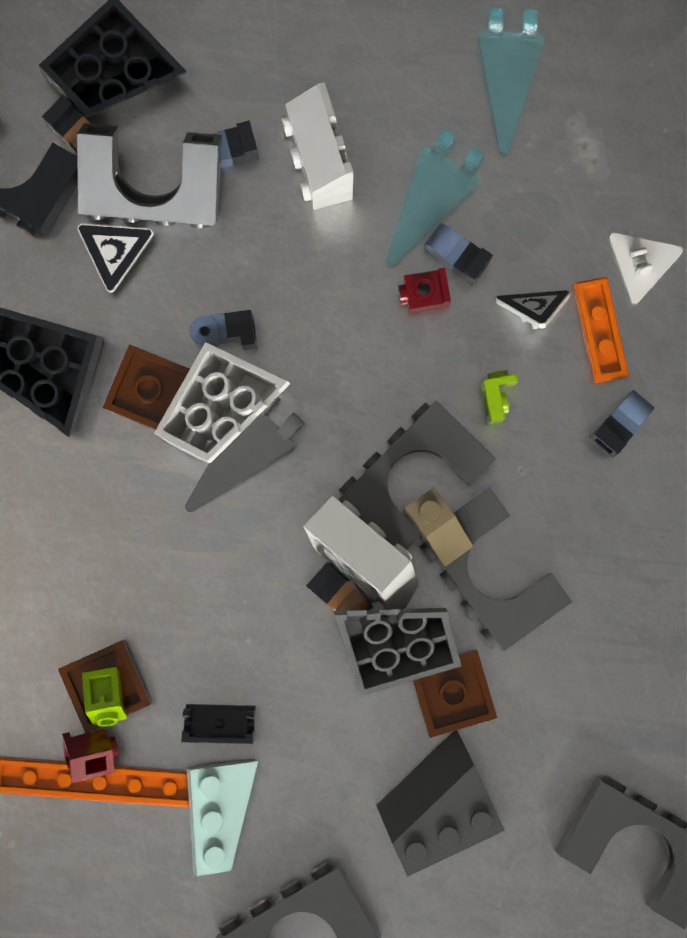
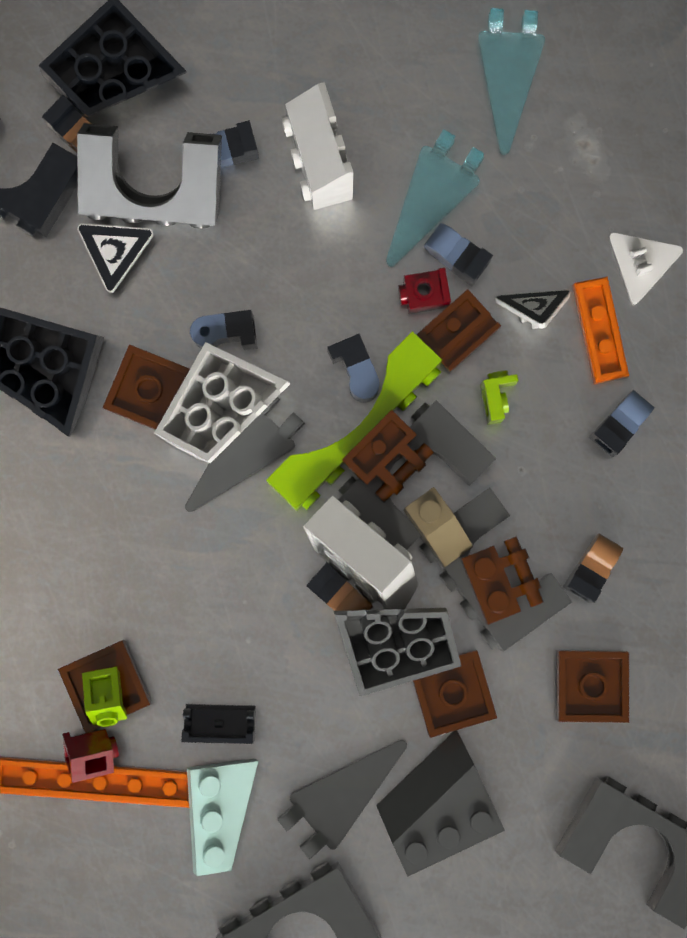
none -> lime arch [266,331,442,511]
none -> dark grey flag [277,740,407,859]
none -> leg [327,334,380,402]
none -> reddish brown plate [342,410,434,503]
none -> reddish brown plate [417,289,501,373]
none -> reddish brown plate [460,536,544,625]
none -> reddish brown plate [557,651,629,723]
none -> leg [563,533,623,603]

